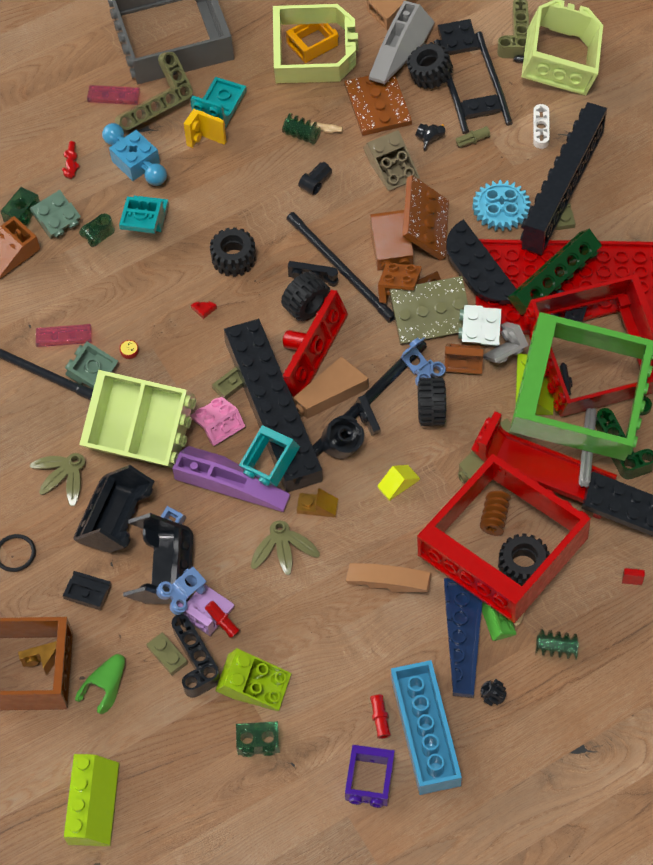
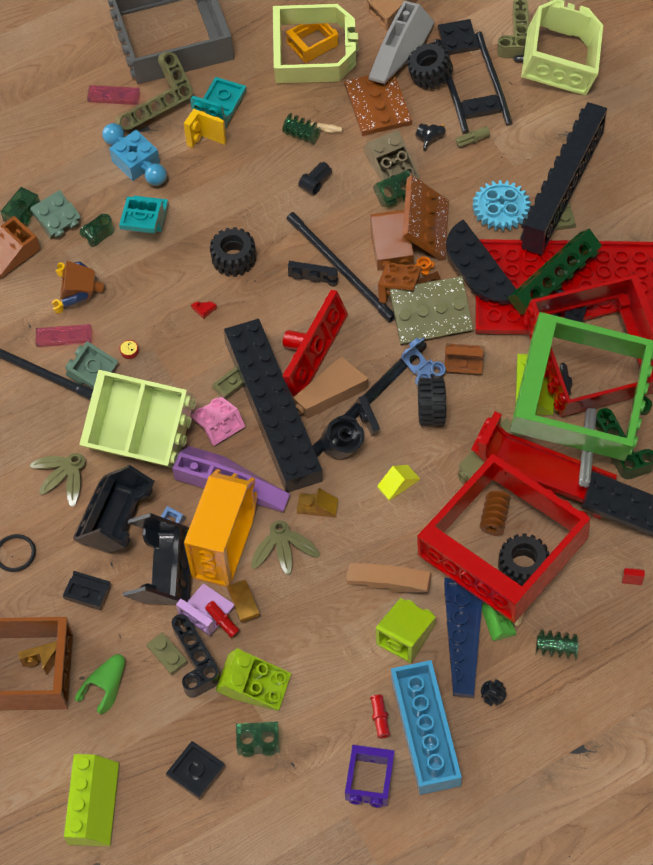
red animal [62,141,80,179] -> none
medium blue piece [156,567,206,615] -> none
teal window [239,425,300,487] -> none
black tyre [281,271,330,321] -> none
plate [458,305,501,347] -> none
light grey bracket [483,322,529,363] -> none
white beam [533,104,550,149] -> none
none -> dark orange torso [52,261,104,314]
none -> black plate [166,741,226,800]
none -> light orange container [184,469,258,587]
none -> pearl gold slope [227,579,260,623]
none -> clear green brick [373,170,410,207]
none -> lime slope [376,598,436,664]
none -> orange plate [414,257,435,275]

